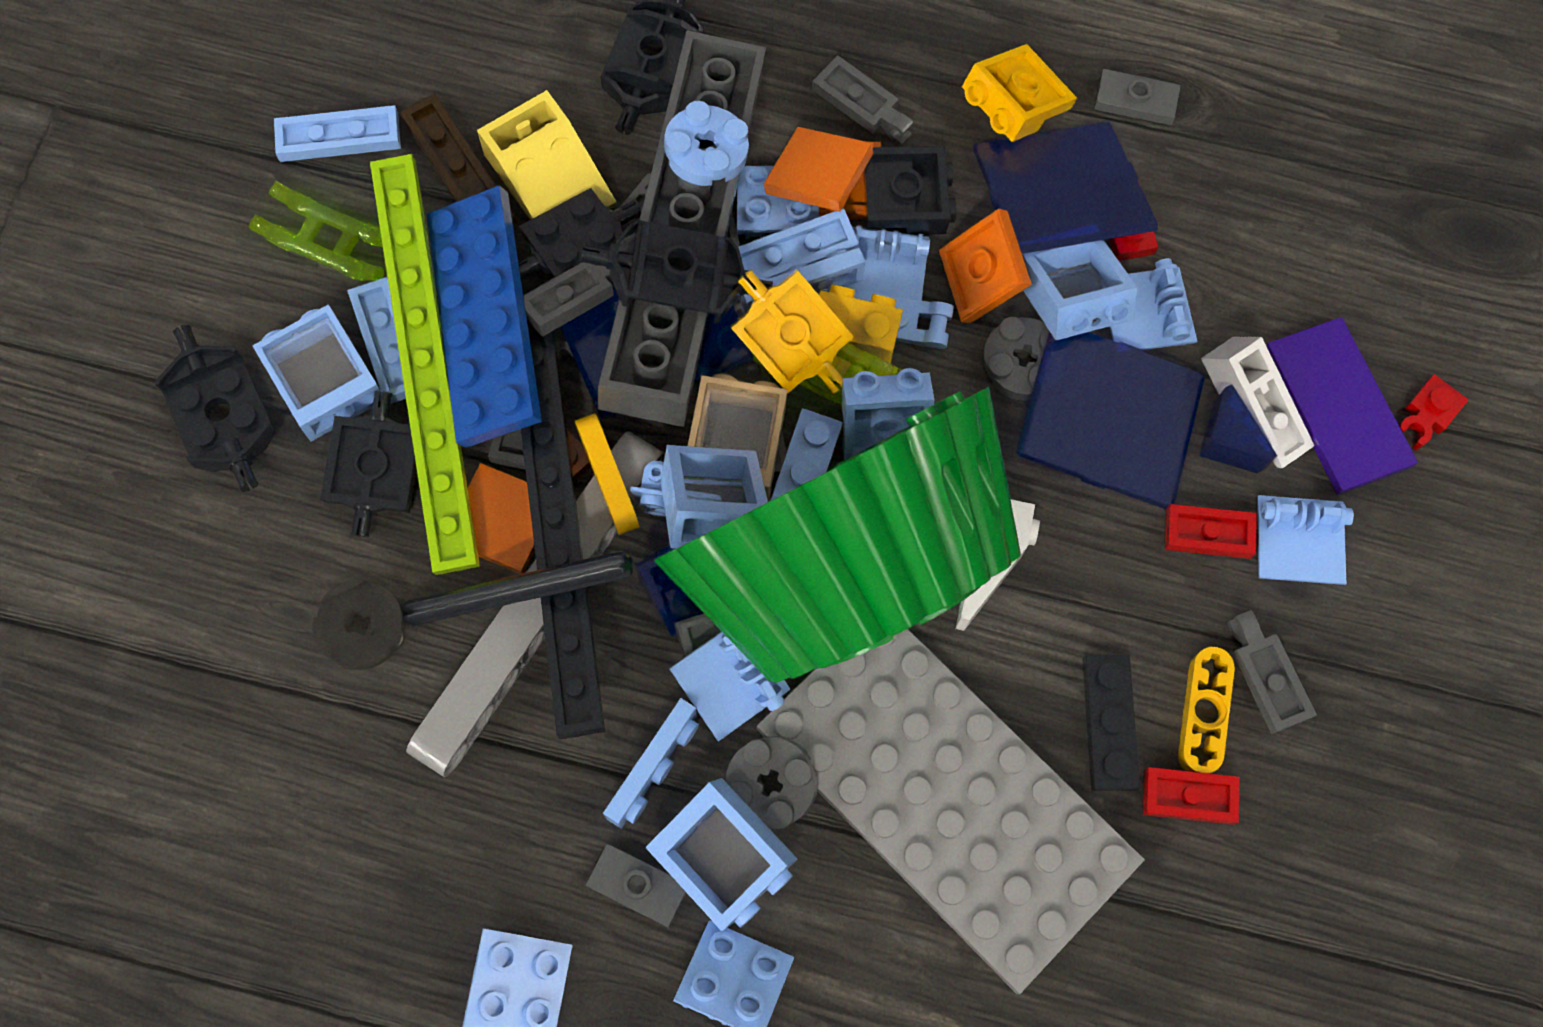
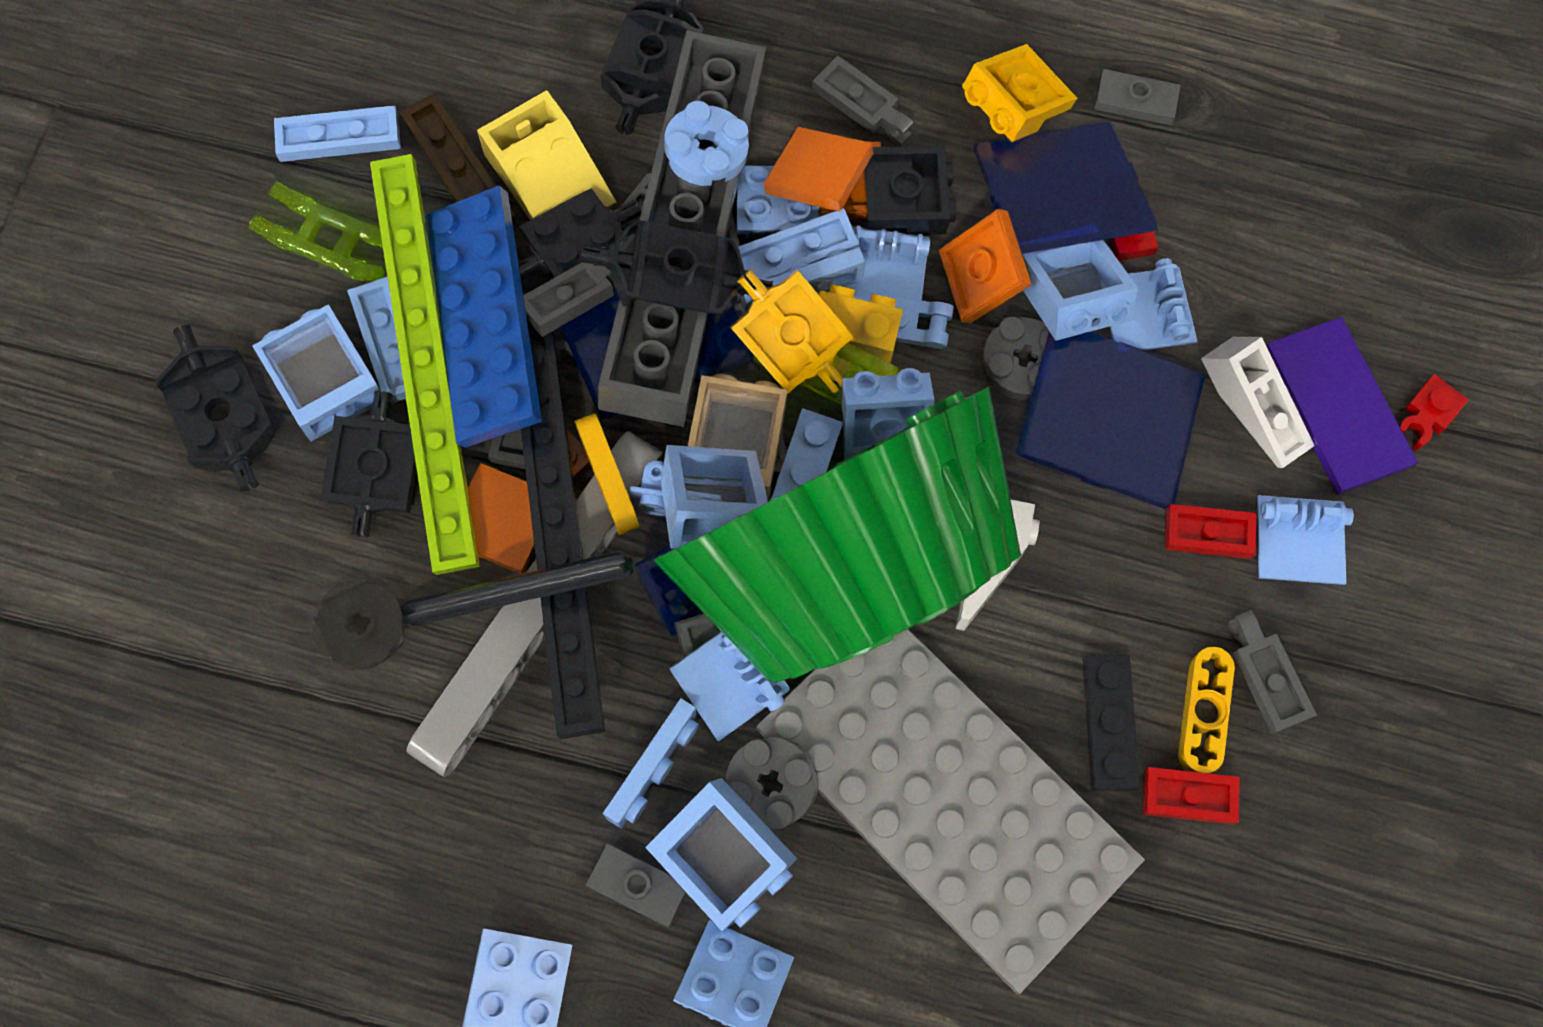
clear blue slope [1200,384,1277,474] -> none

